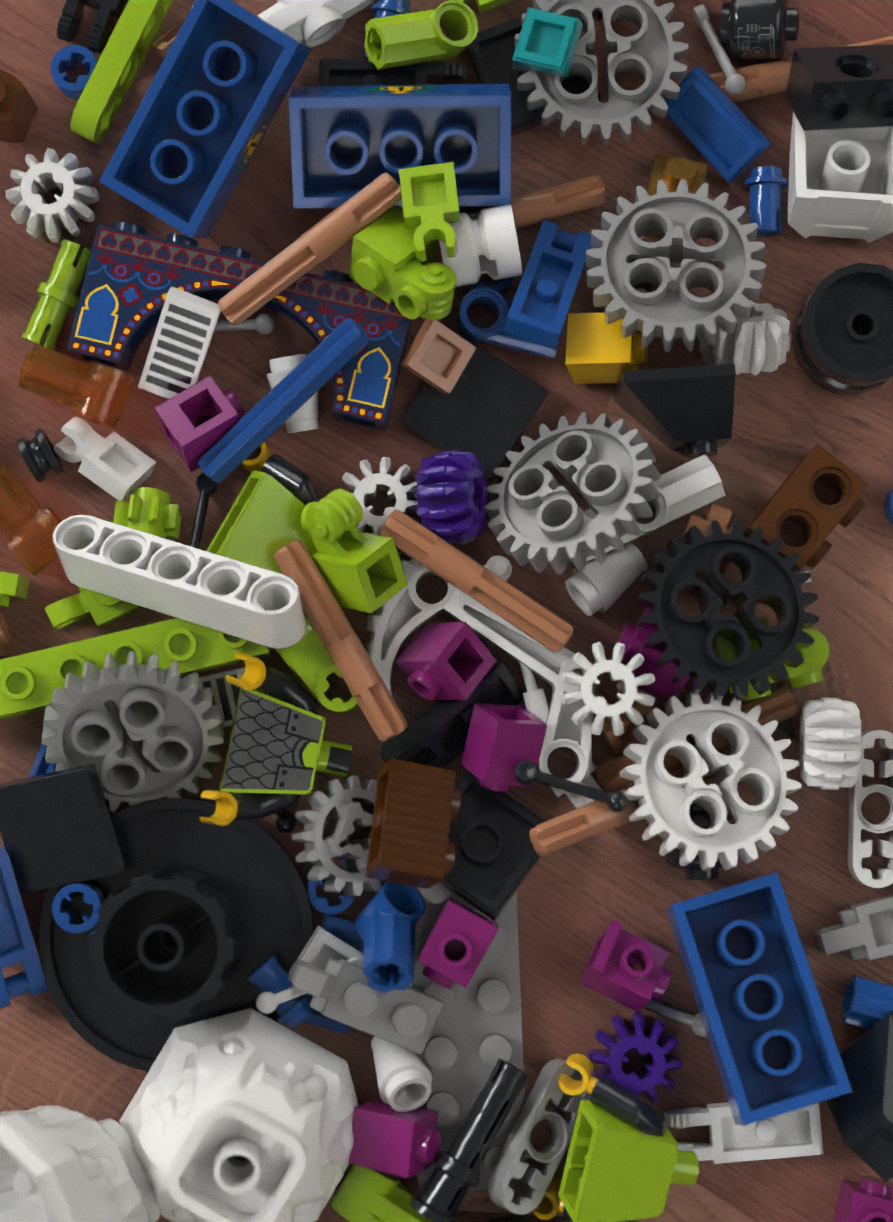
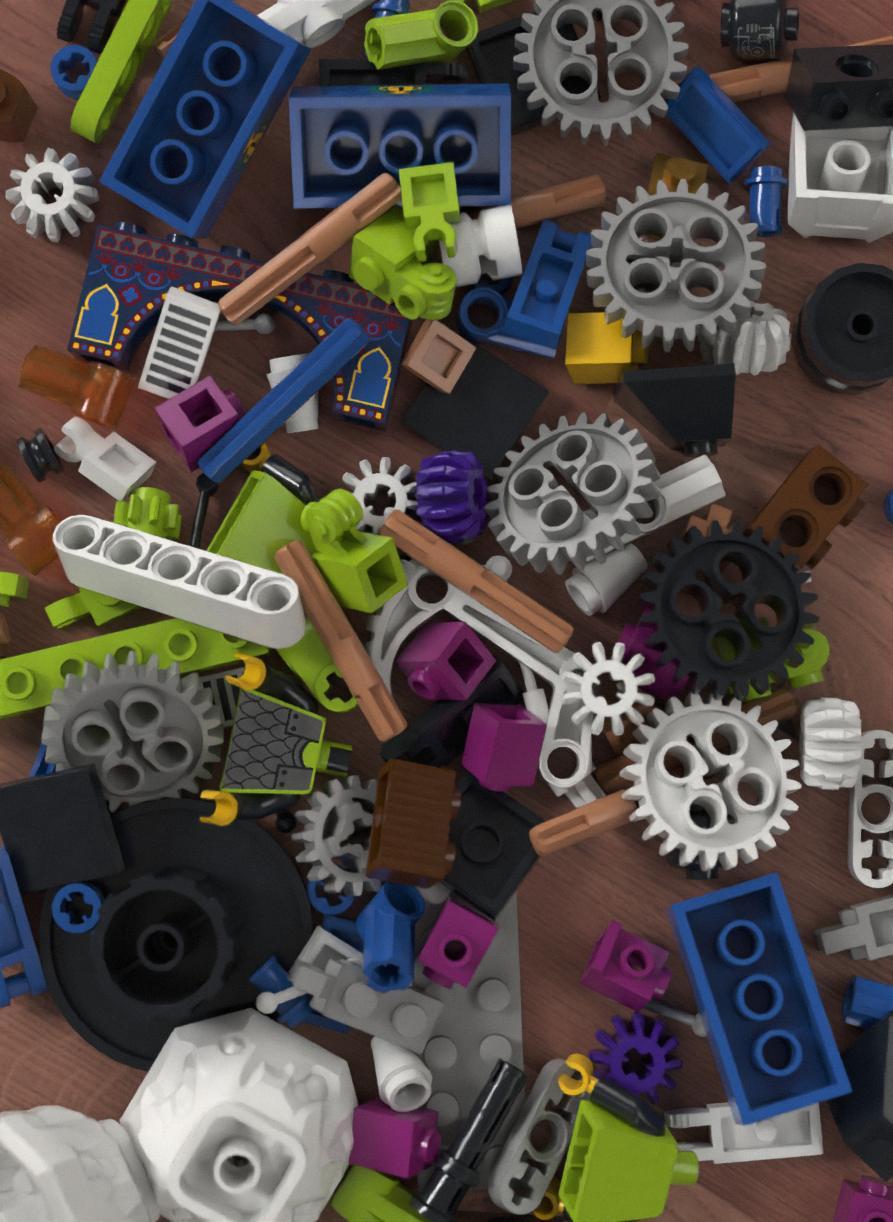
lime pin [21,239,91,352] -> none
teal tile [512,7,583,78] -> none
black hinge [515,760,628,812] -> none
light grey hinge [692,4,746,95] -> none

